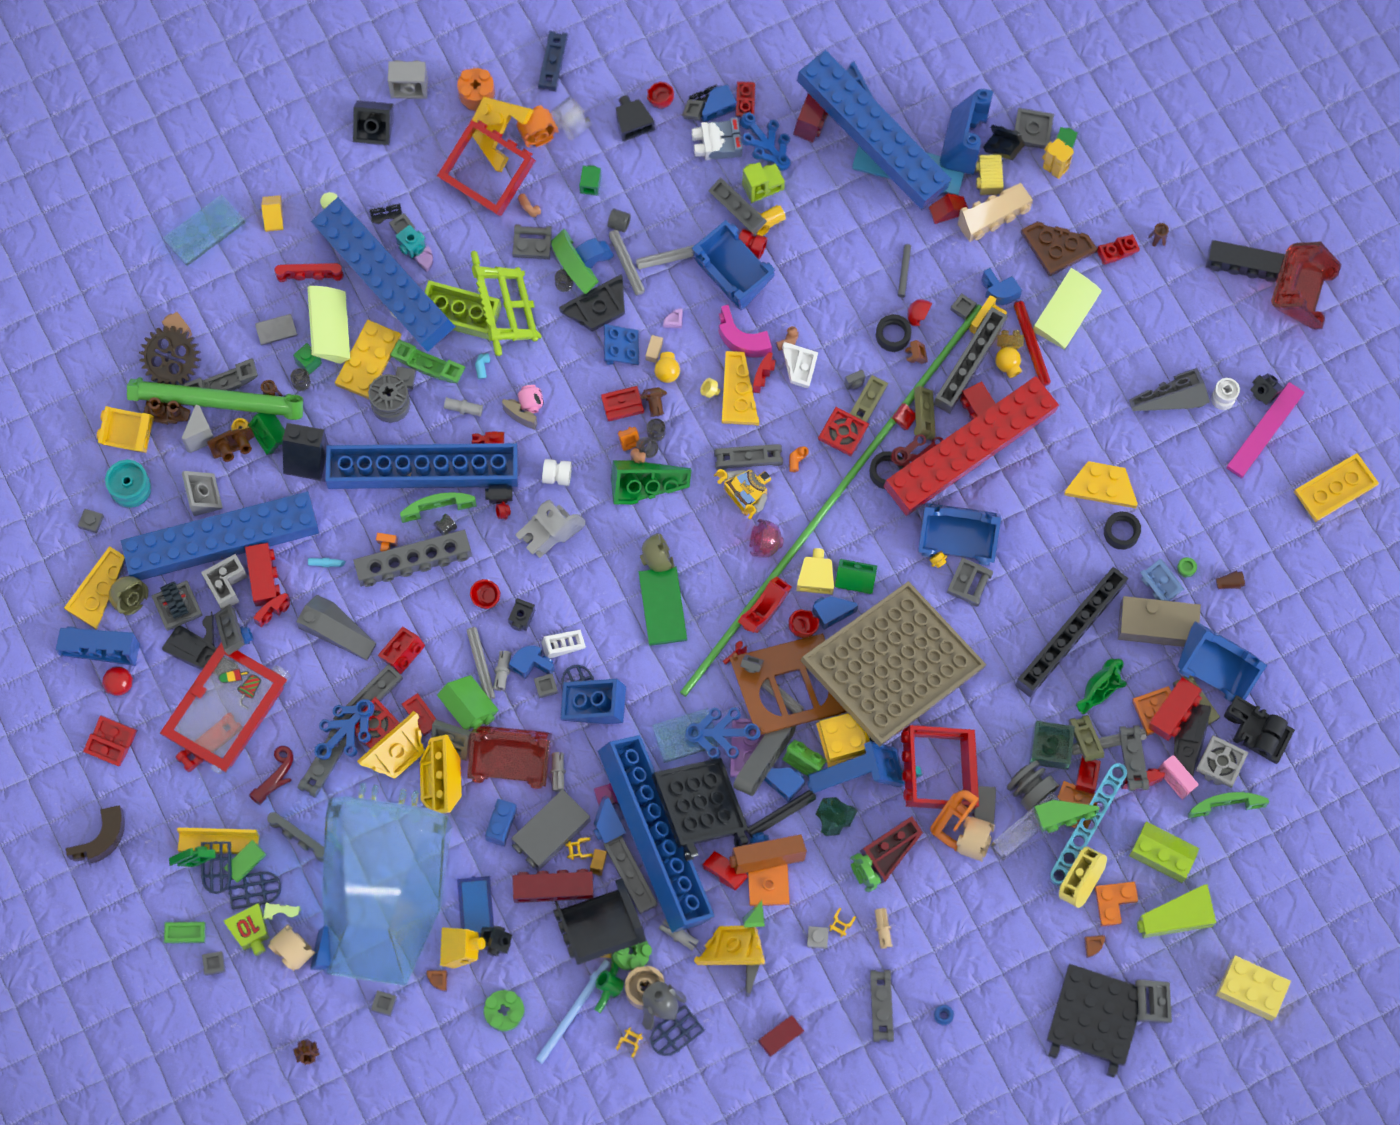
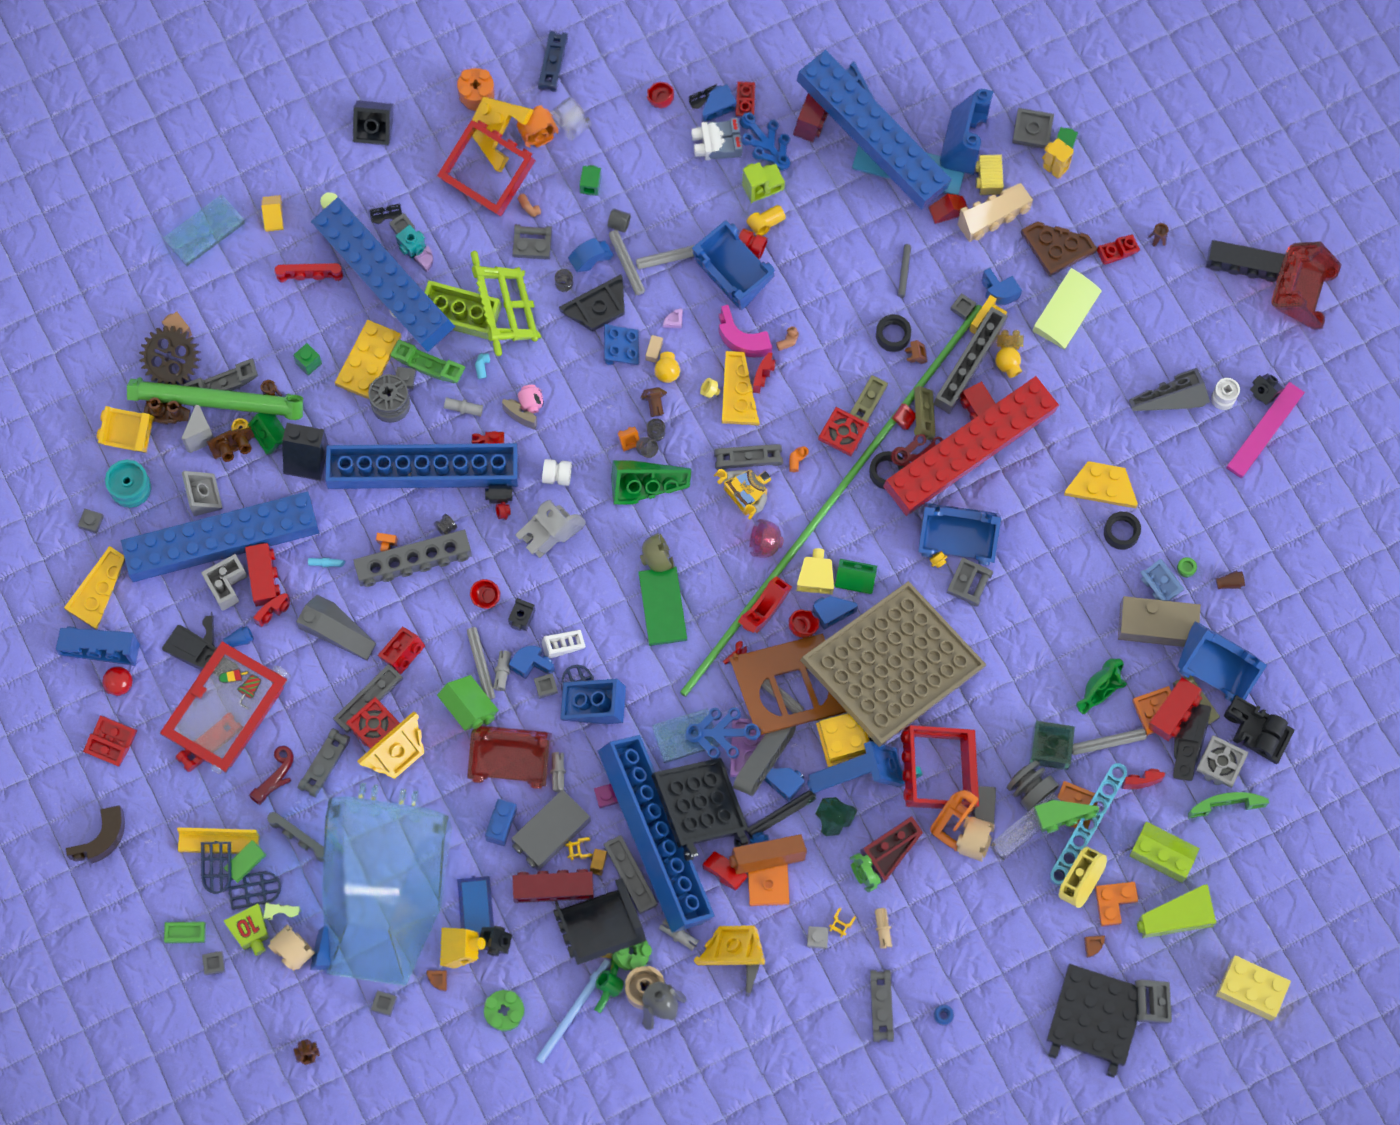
olive cylinder [109,576,149,616] -> none
dark grey plate [152,580,203,631] -> none
green plate [169,846,216,867] -> none
dark grey plate [214,604,245,655] -> none
flat silver slope [255,314,297,345] -> none
clear smoke wheel [290,368,311,391] -> none
yellowish green slope [307,286,350,364] -> none
blue plant [314,699,375,760] -> none
light grey brick [388,60,428,99] -> none
bright green slope [400,492,477,523] -> none
red plate [402,693,437,736] -> none
yellow wedge [420,735,462,816] -> none
dark grey plate [431,720,472,761] -> none
bright green slope [551,229,599,294] -> none
blue slope [593,795,626,843] -> none
red plate [601,386,644,422] -> none
black torso [616,95,655,142] -> none
yellow piece [616,1027,643,1058] -> none
nougat arm [630,448,646,463] -> none
dark blue window [650,1005,705,1056] -> none
dark grey plate [682,99,705,121] -> none
dark grey plate [708,178,767,235] -> none
dark grey plate [740,654,764,673] -> none
bright green slope [742,900,764,927] -> none
dark red slope [758,1015,804,1057] -> none
white wing [782,342,818,388] -> none
bright green bracket [782,739,827,777] -> none
dark grey plate [844,370,865,390] -> none
red hair [907,299,932,327] -> none
black bracket [983,125,1025,161] -> none
red axle [1014,301,1051,386] -> none
black brick [1015,567,1128,697] -> none
olive plate [1069,715,1104,762] -> none
red plate [1075,756,1101,795] -> none
dark grey plate [1119,725,1149,791] -> none
bright pink slope [1158,755,1199,800] -> none
yellow plate [1294,453,1379,523] -> none

